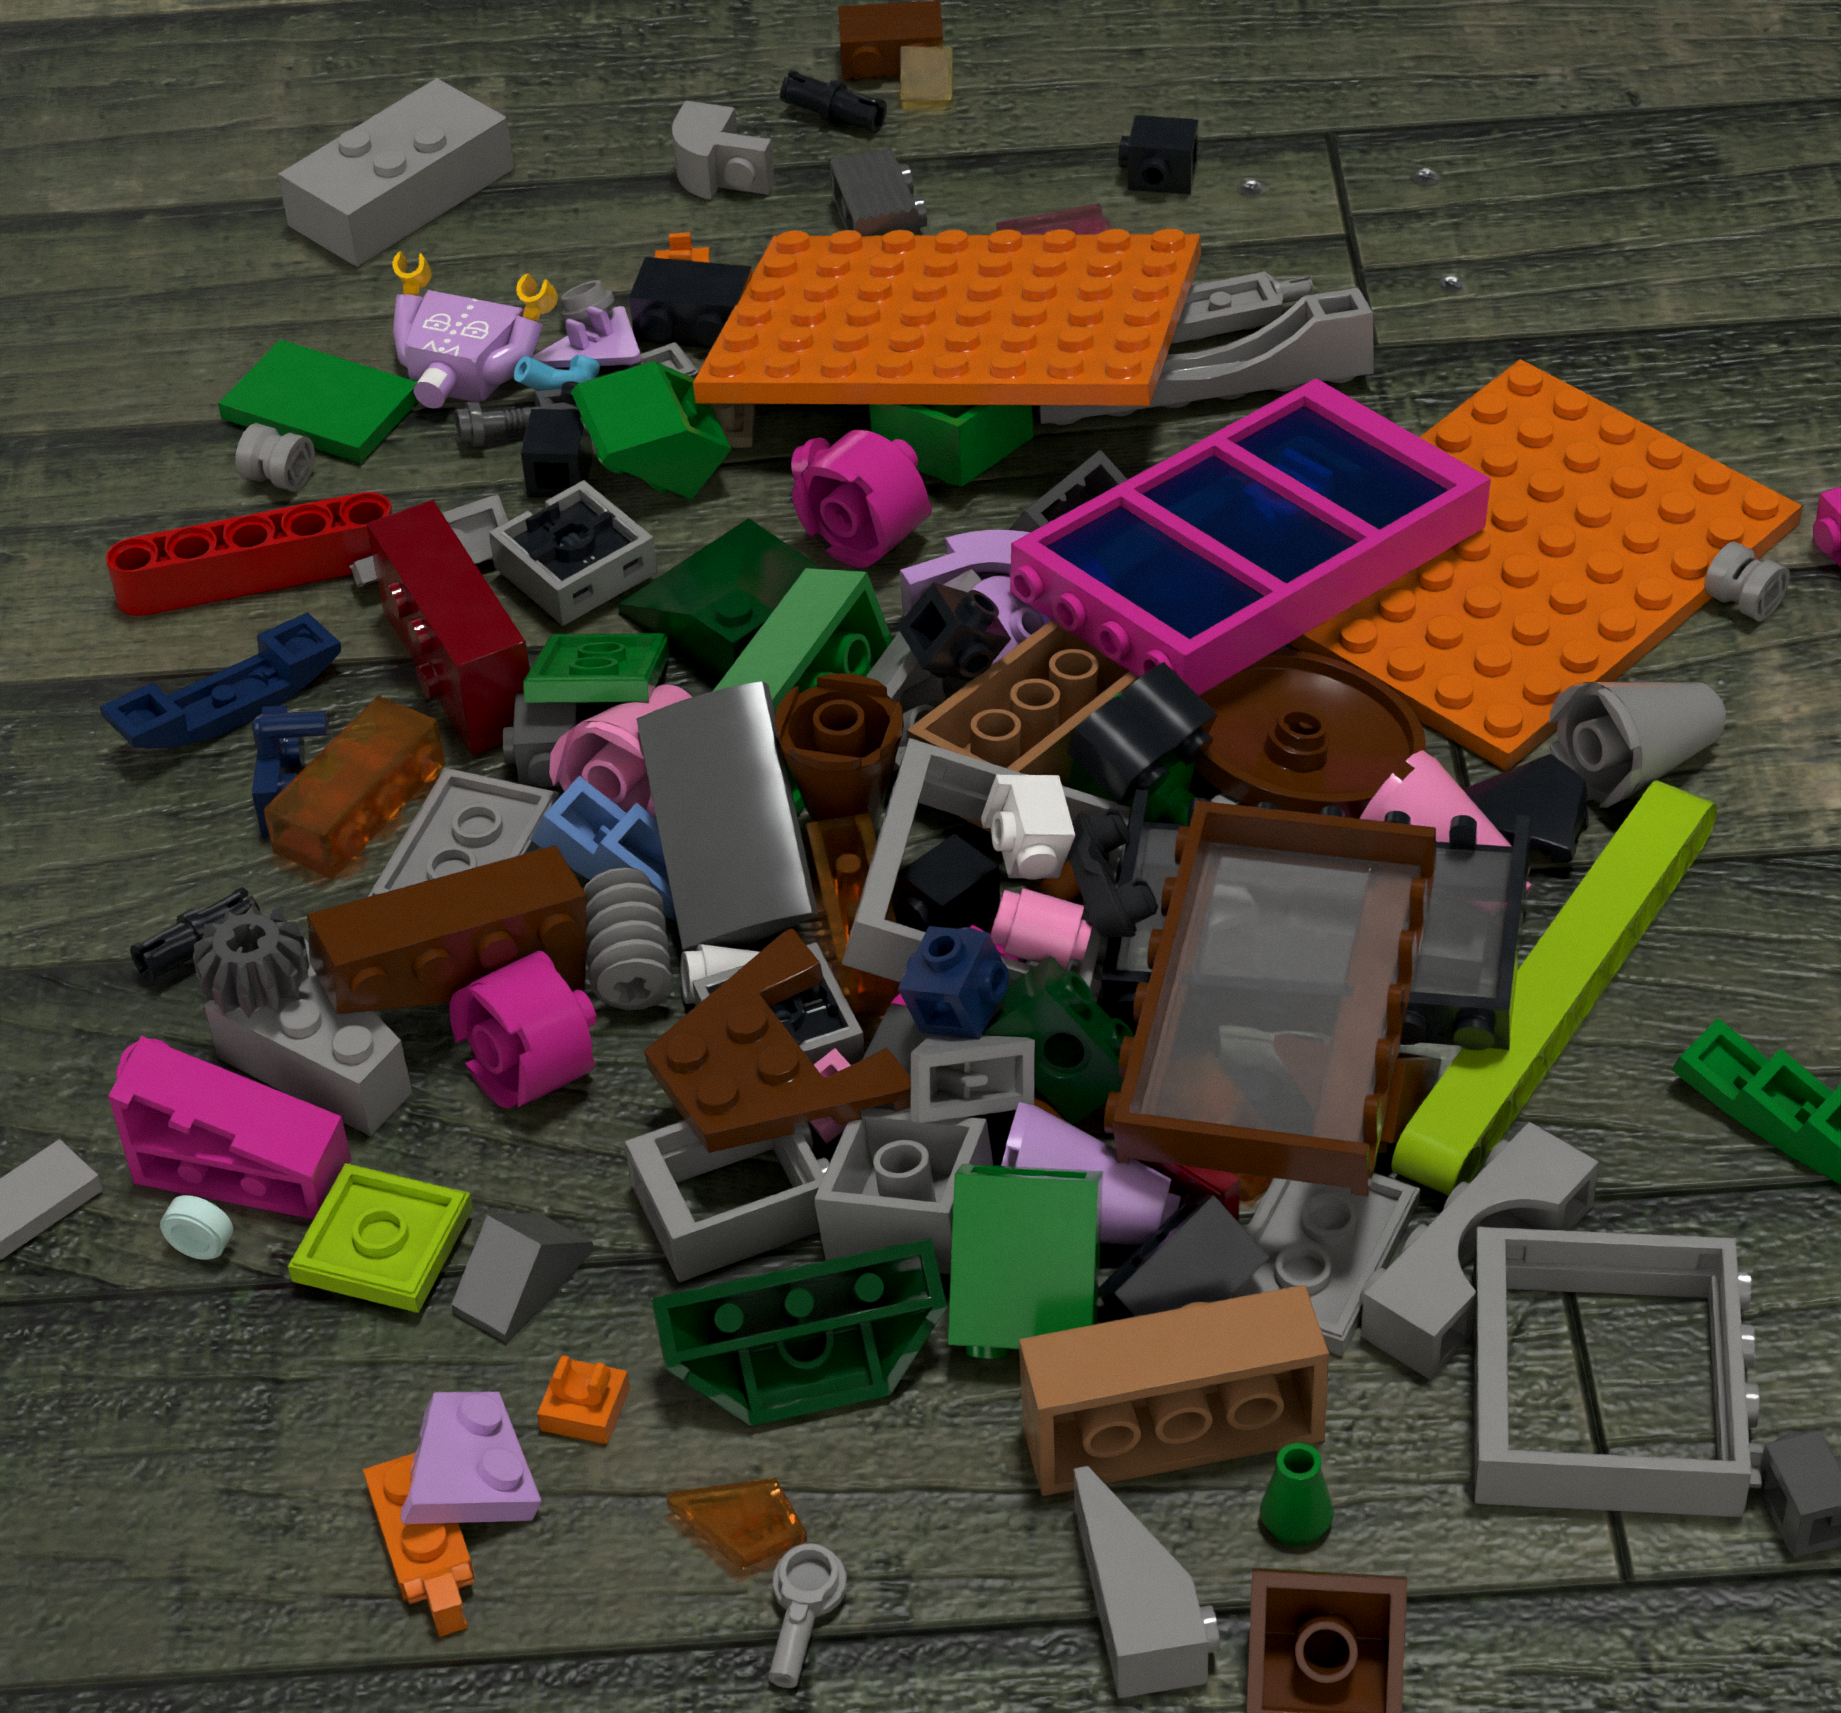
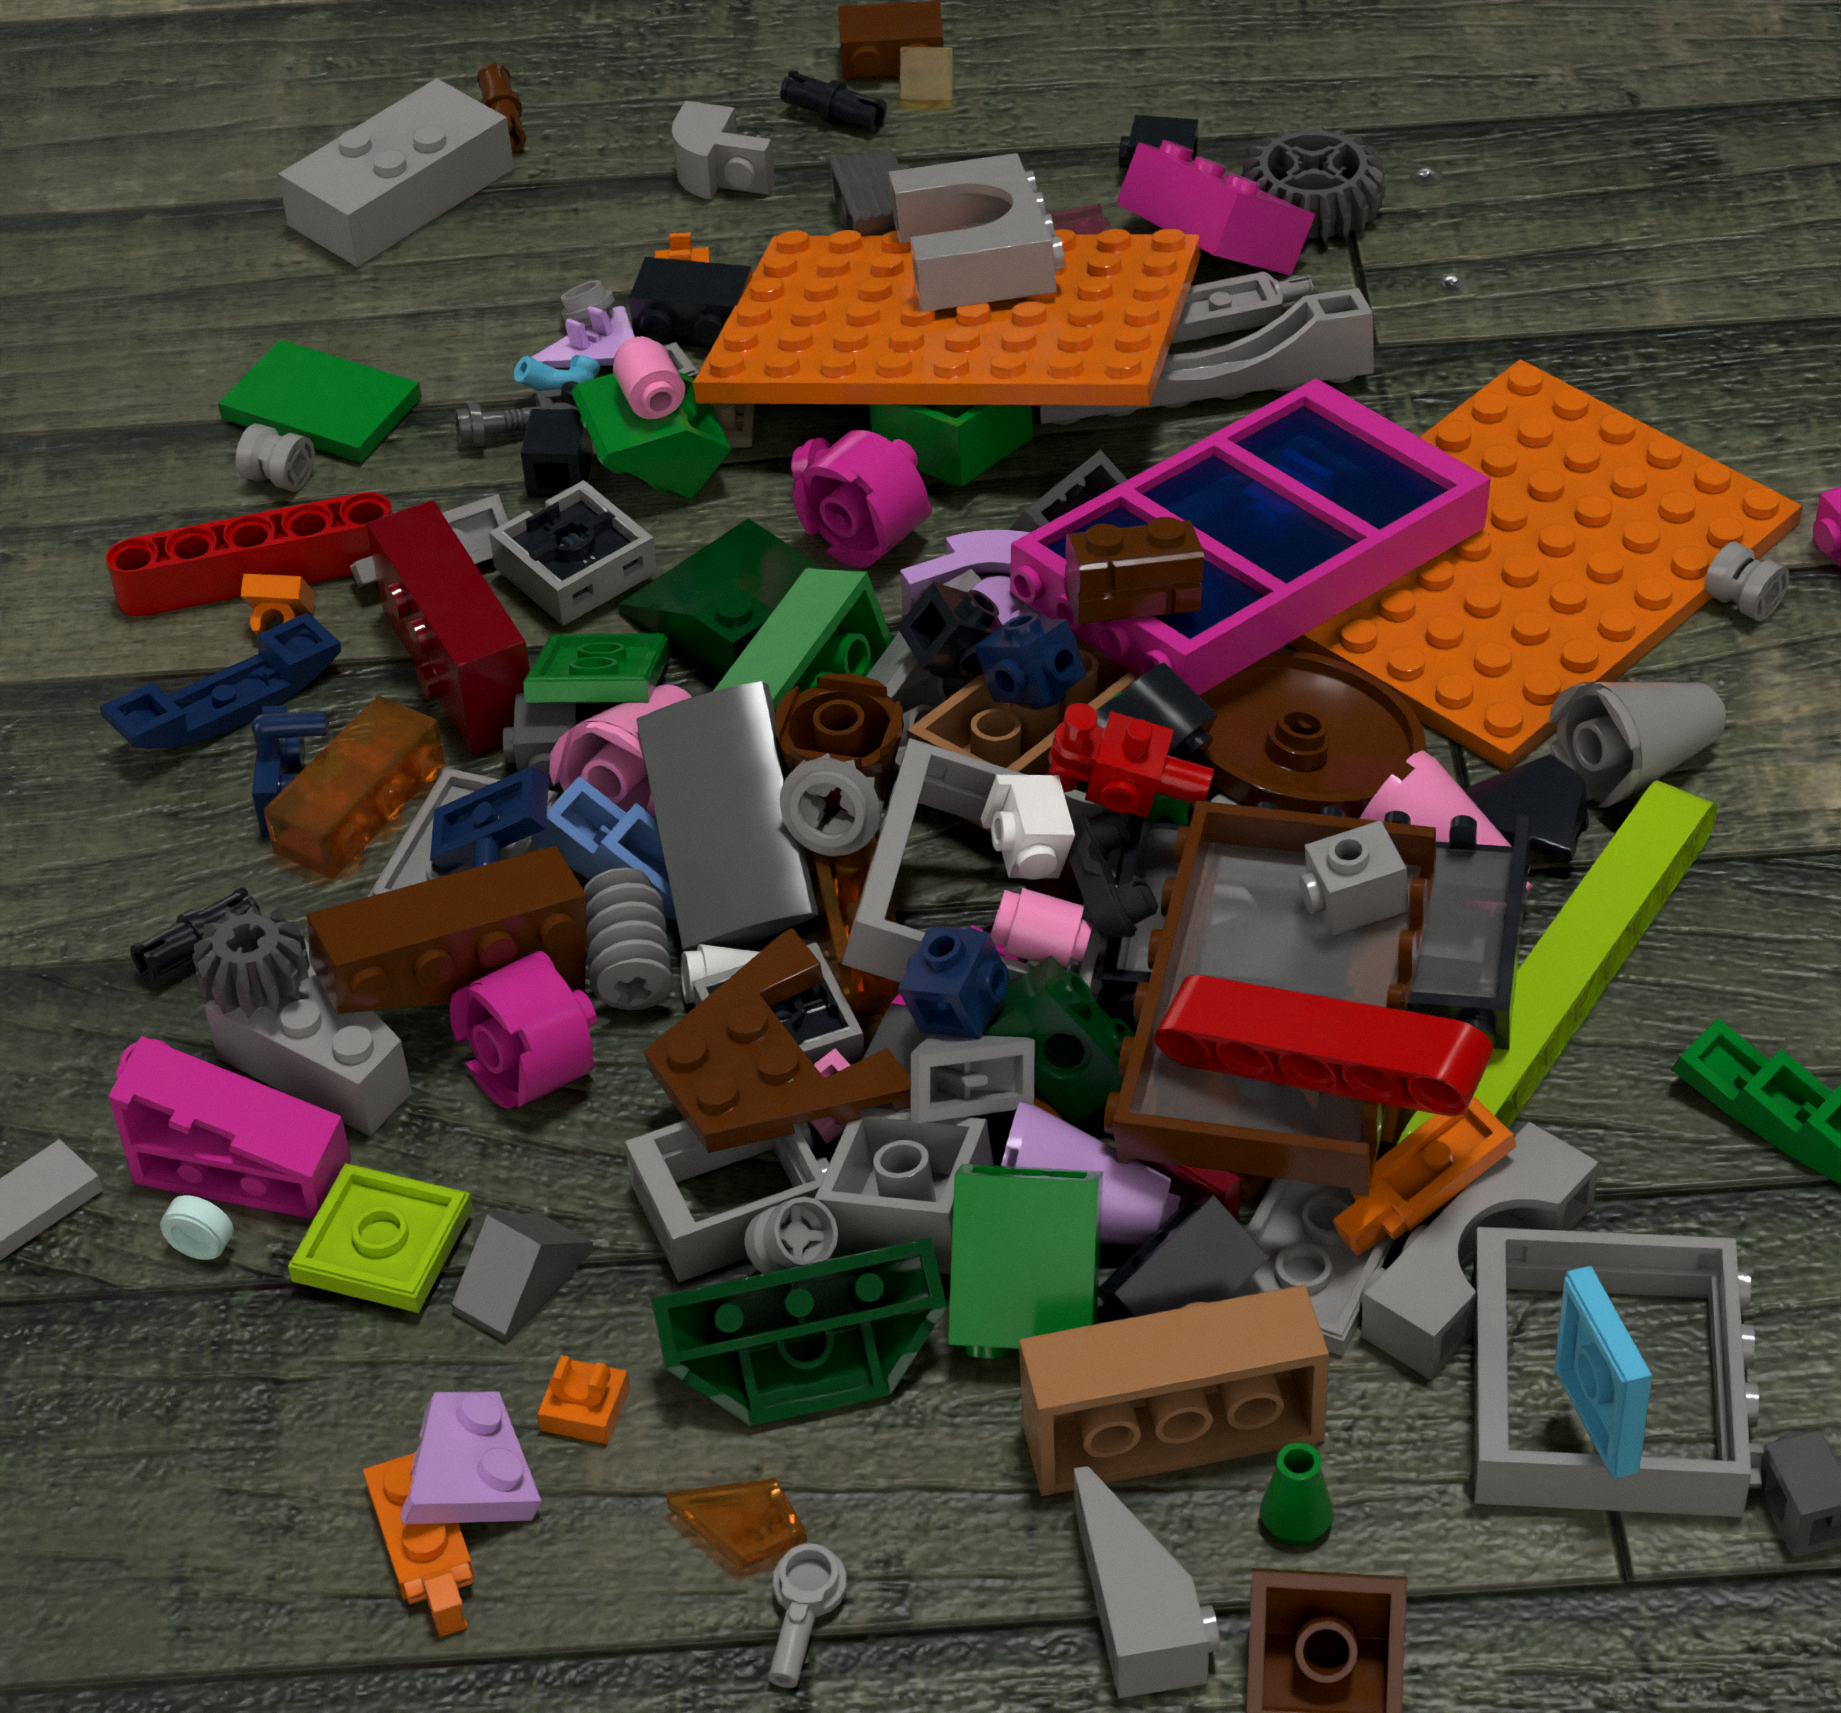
lavender torso [392,251,558,408] -> none
black brick [898,833,1000,932] -> none
none -> orange tile [241,574,316,635]
none -> dark blue plate [430,765,549,872]
none -> reddish brown pin [477,63,526,153]
none -> bright pink brick [613,337,685,419]
none -> light grey wheel [744,1196,838,1274]
none -> light grey gear [779,753,884,856]
none -> light grey arch [888,153,1064,312]
none -> dark blue brick [974,613,1087,709]
none -> red piece [1047,703,1214,818]
none -> reddish brown brick [1064,517,1204,624]
none -> dark pink wedge [1116,140,1315,276]
none -> red beam [1154,975,1494,1116]
none -> dark grey gear [1240,126,1386,243]
none -> light grey brick [1298,820,1408,936]
none -> orange hinge [1333,1096,1517,1257]
none -> medium azure plate [1554,1266,1652,1479]

